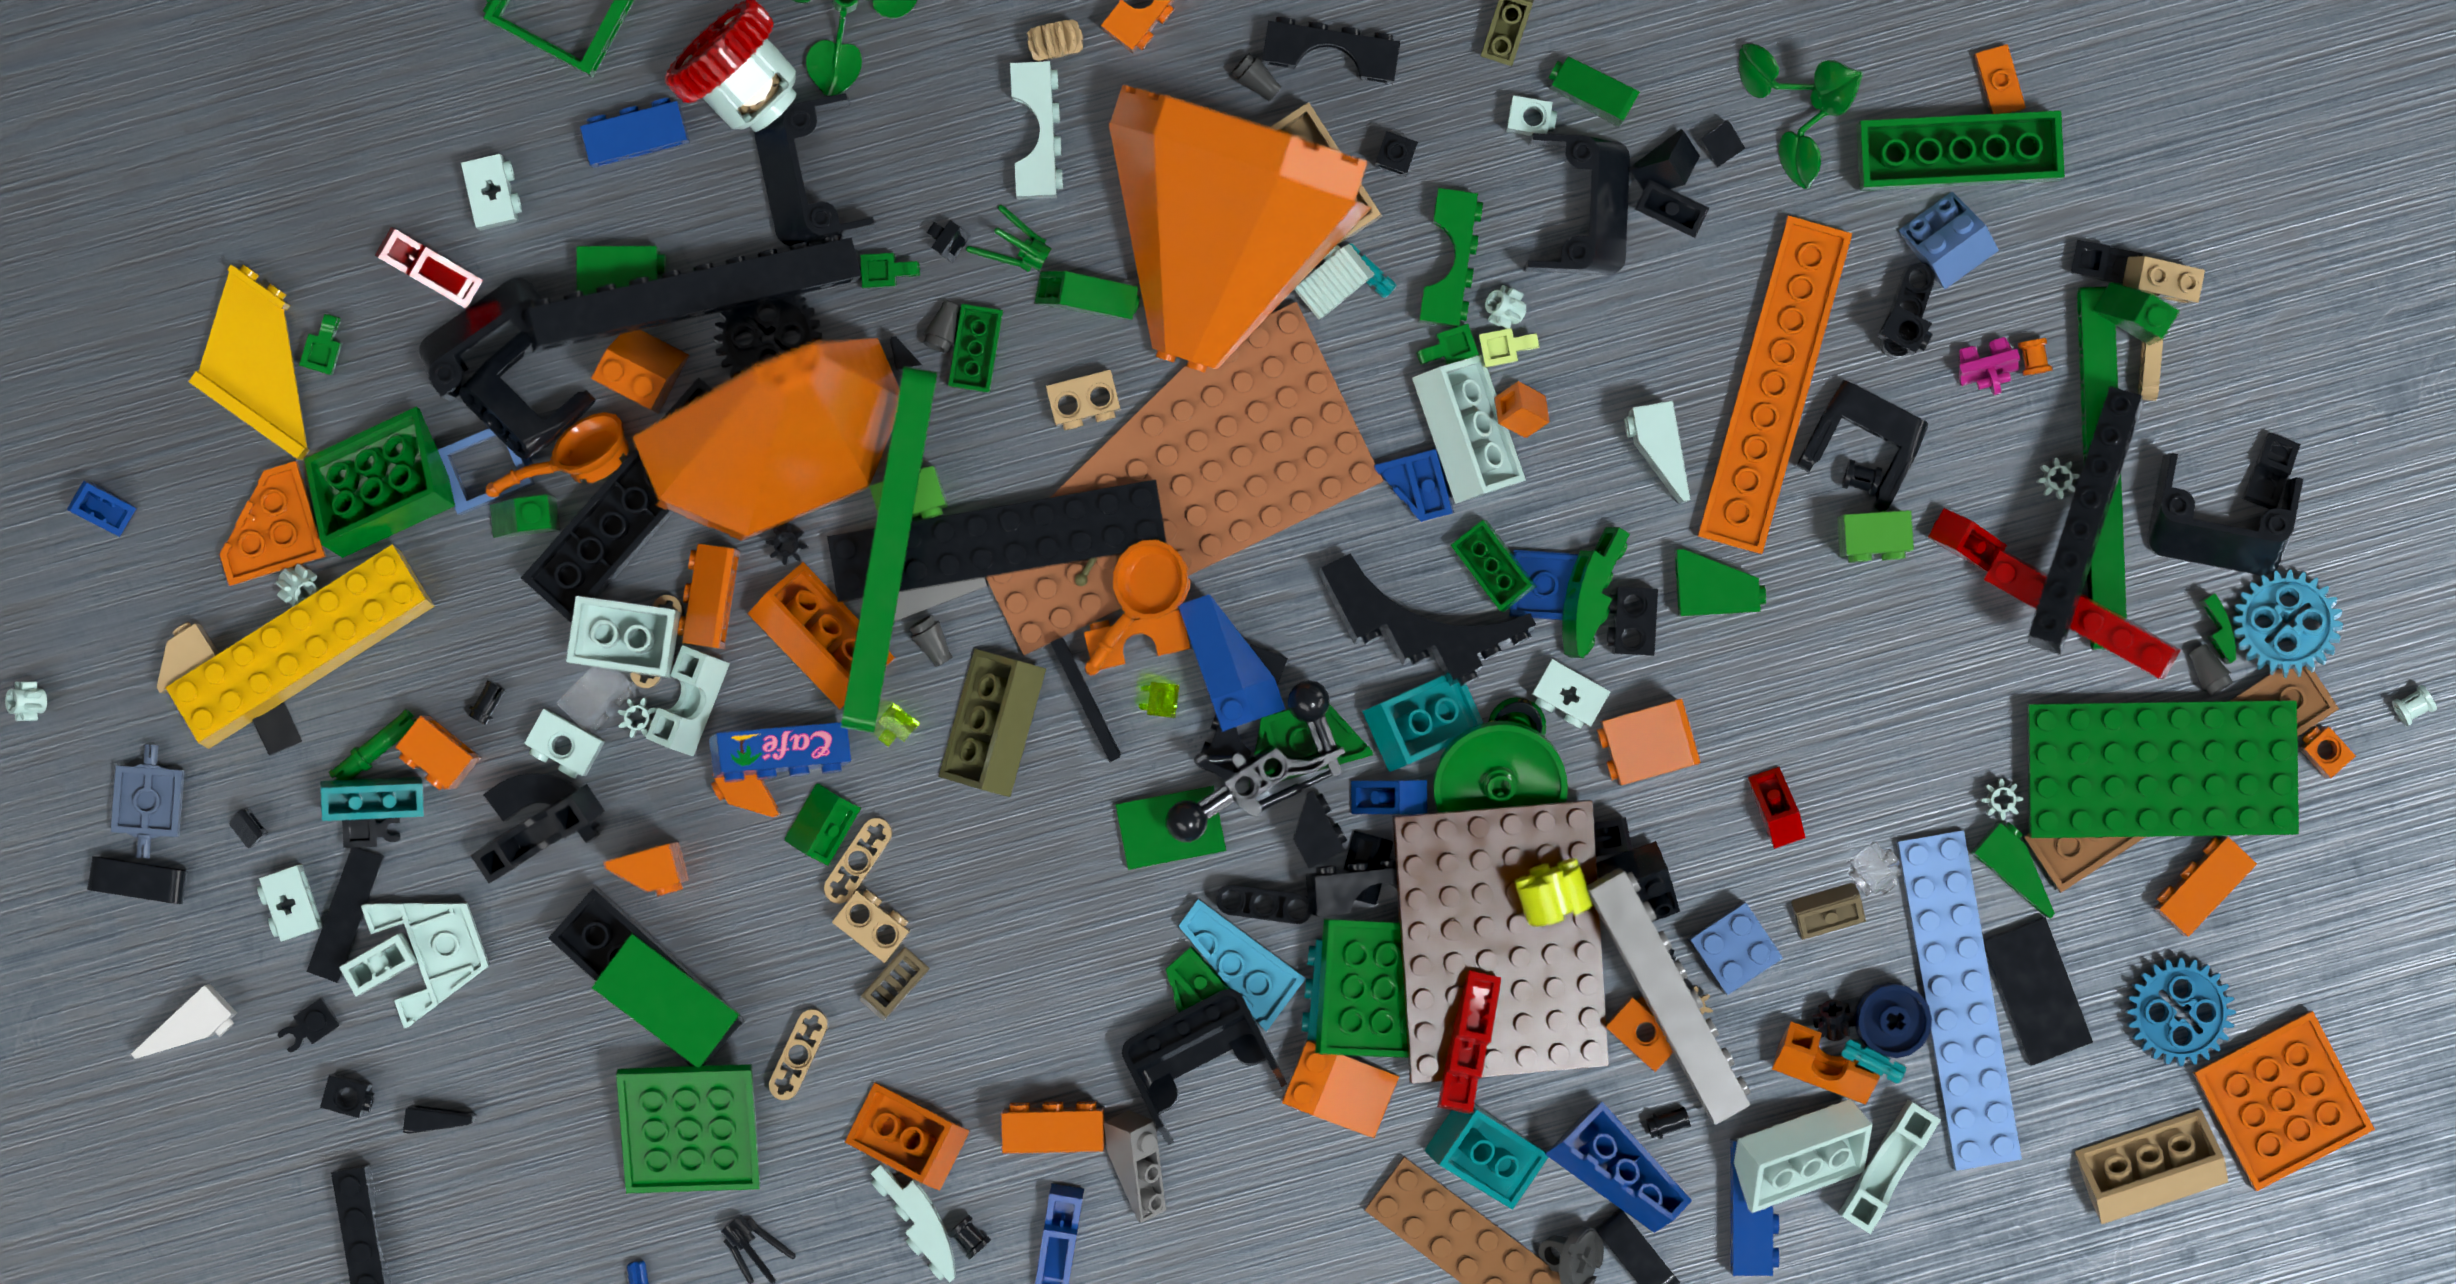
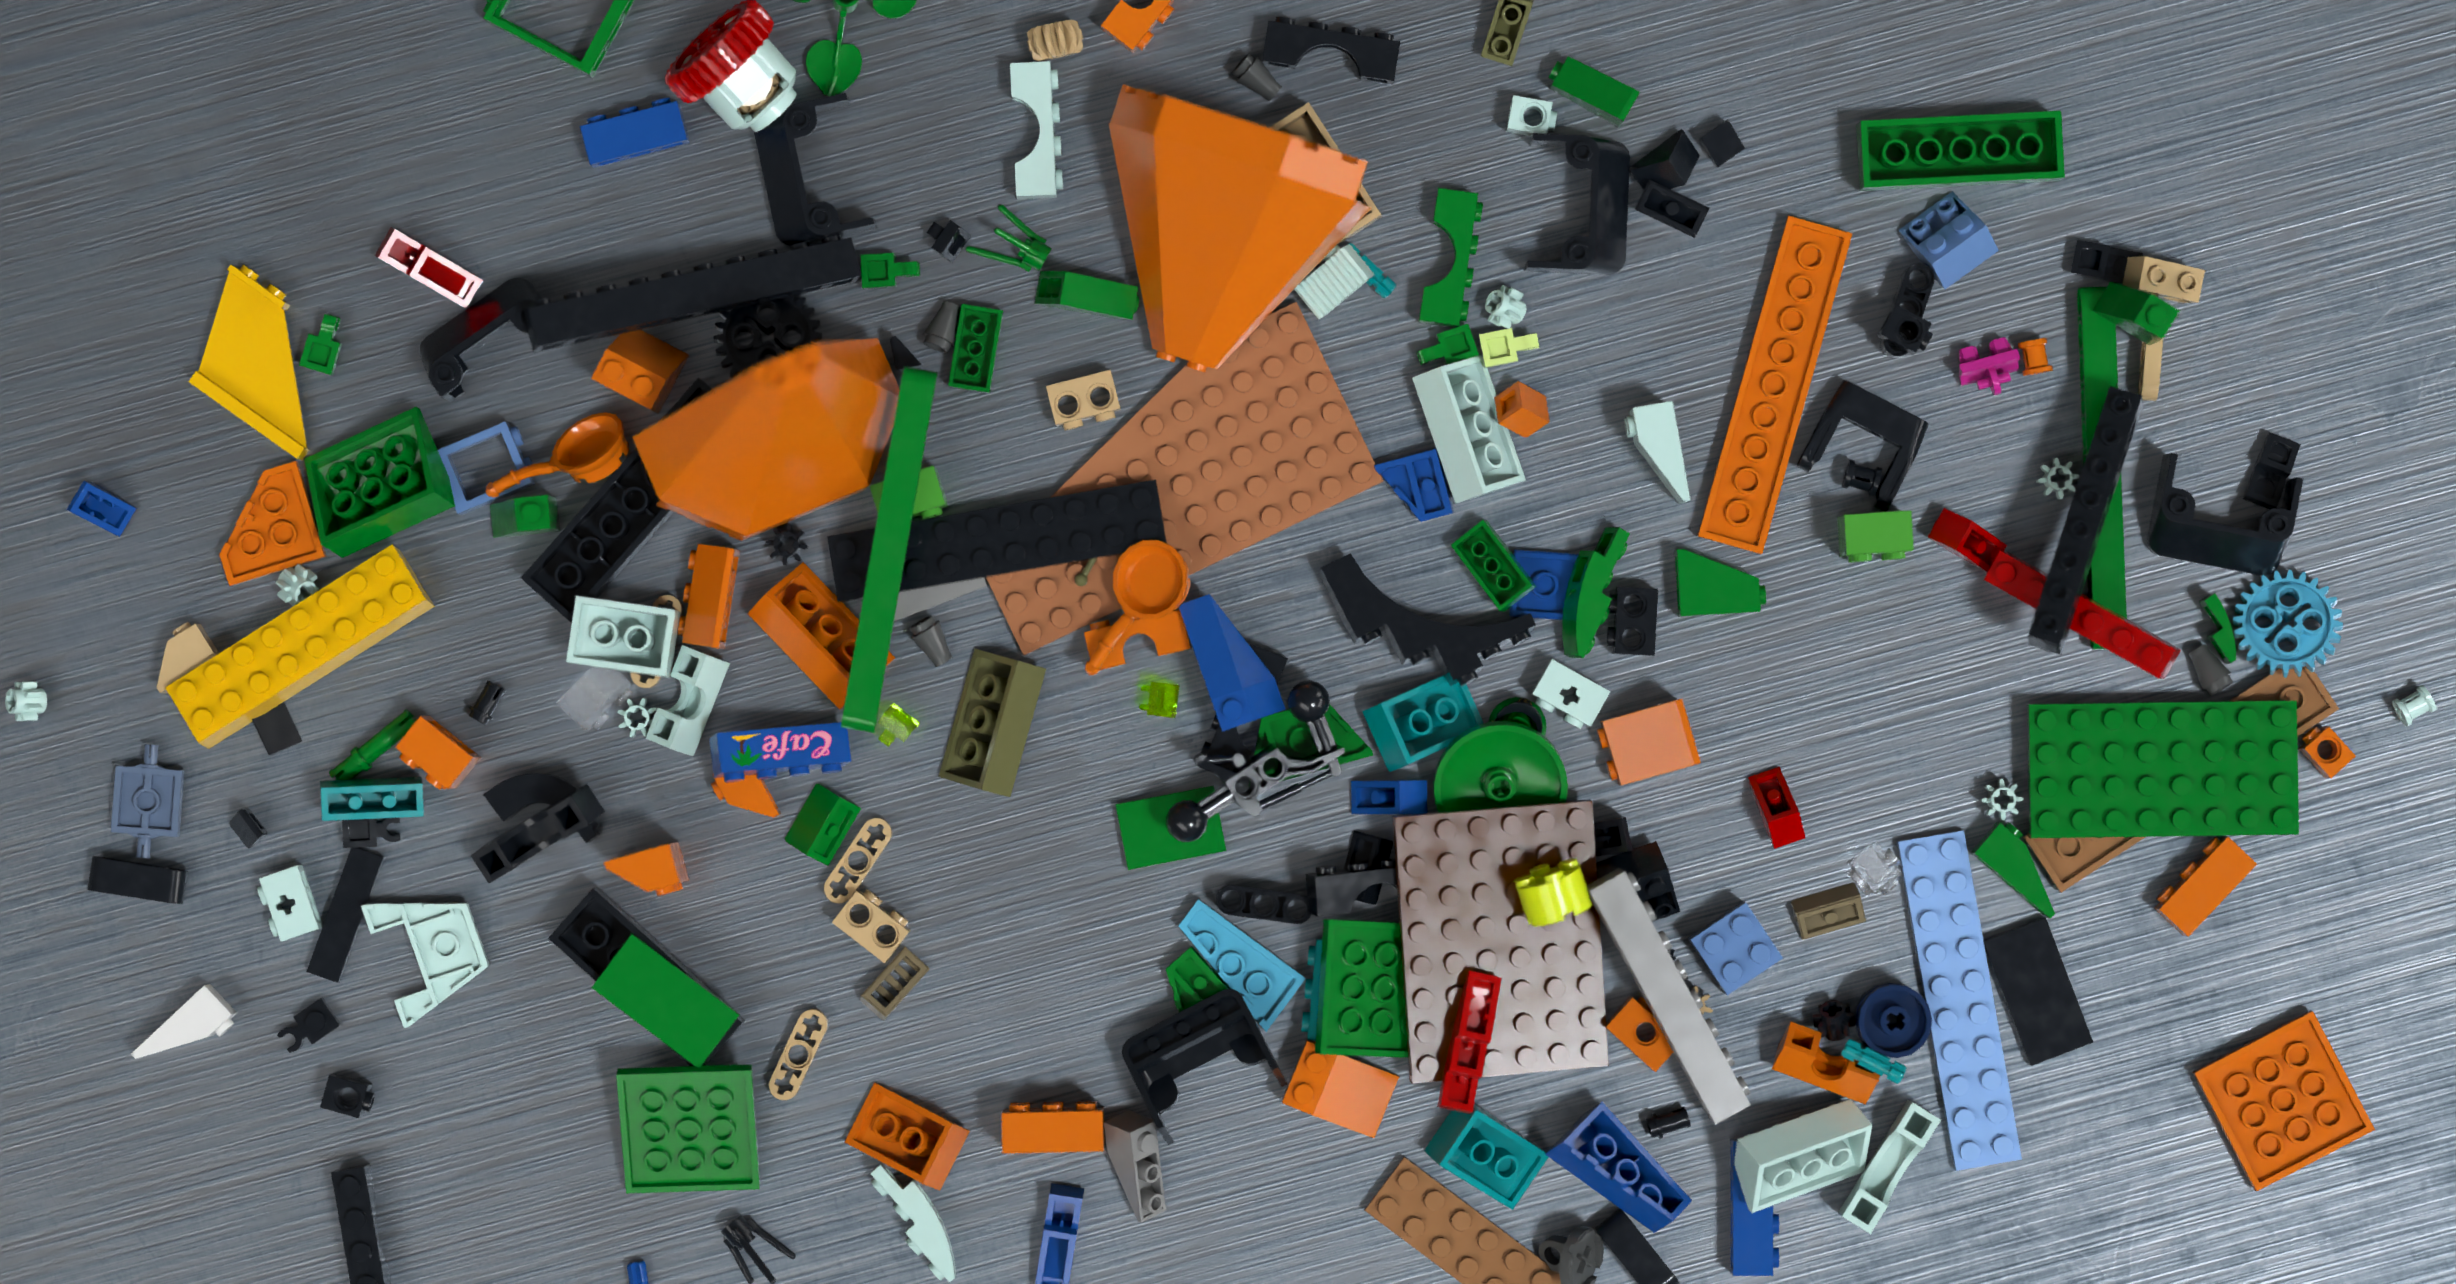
light aqua brick [339,933,418,996] -> none
black slope [403,1105,477,1134] -> none
black connector [459,332,596,459] -> none
light aqua brick [461,154,522,231] -> none
light aqua brick [524,709,605,779] -> none
green slope [576,246,666,295] -> none
black bush [947,1215,991,1259] -> none
black tile [1050,637,1122,762] -> none
black slope [1293,790,1347,869] -> none
black brick [1375,131,1418,177] -> none
green plant [1739,43,1863,189] -> none
orange plate [1974,44,2026,114] -> none
tan slope [2075,1109,2228,1224] -> none
dark azure gear [2125,957,2236,1066] -> none

